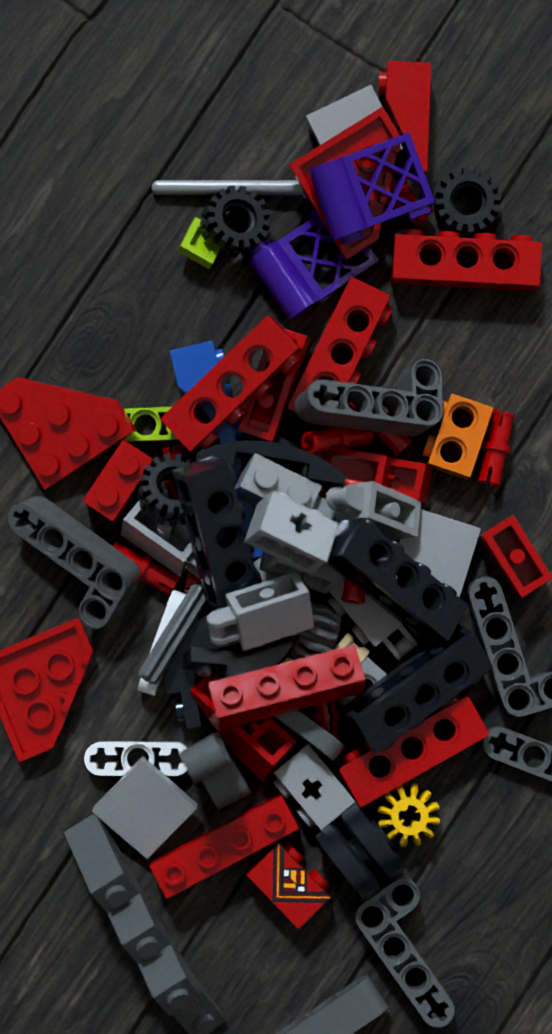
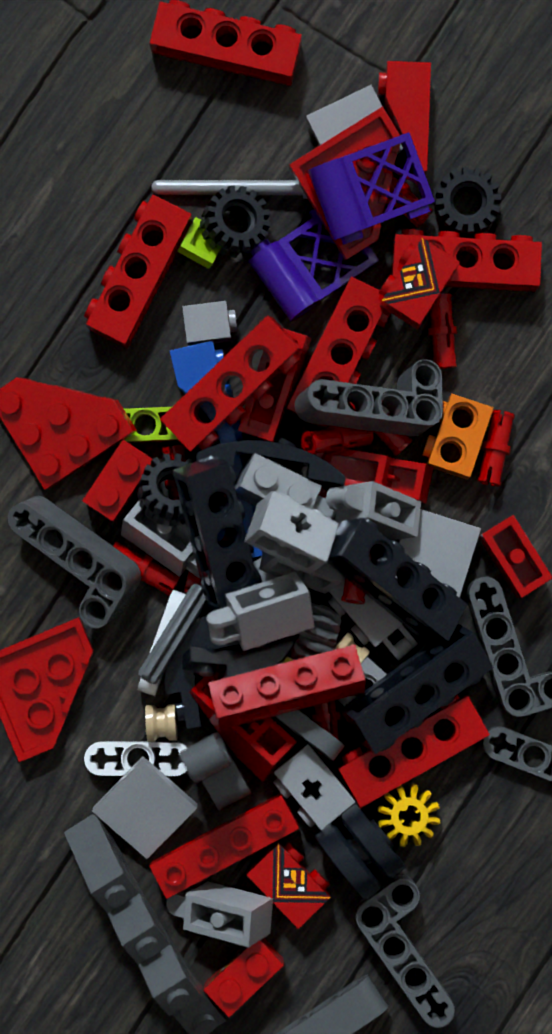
none -> red brick [84,194,193,349]
none -> tan wheel [145,704,178,742]
none -> red brick [149,0,302,86]
none -> light grey brick [167,881,273,947]
none -> light grey brick [182,301,237,346]
none -> red brick [203,938,284,1017]
none -> brick [379,238,460,329]
none -> red pin [428,293,457,369]

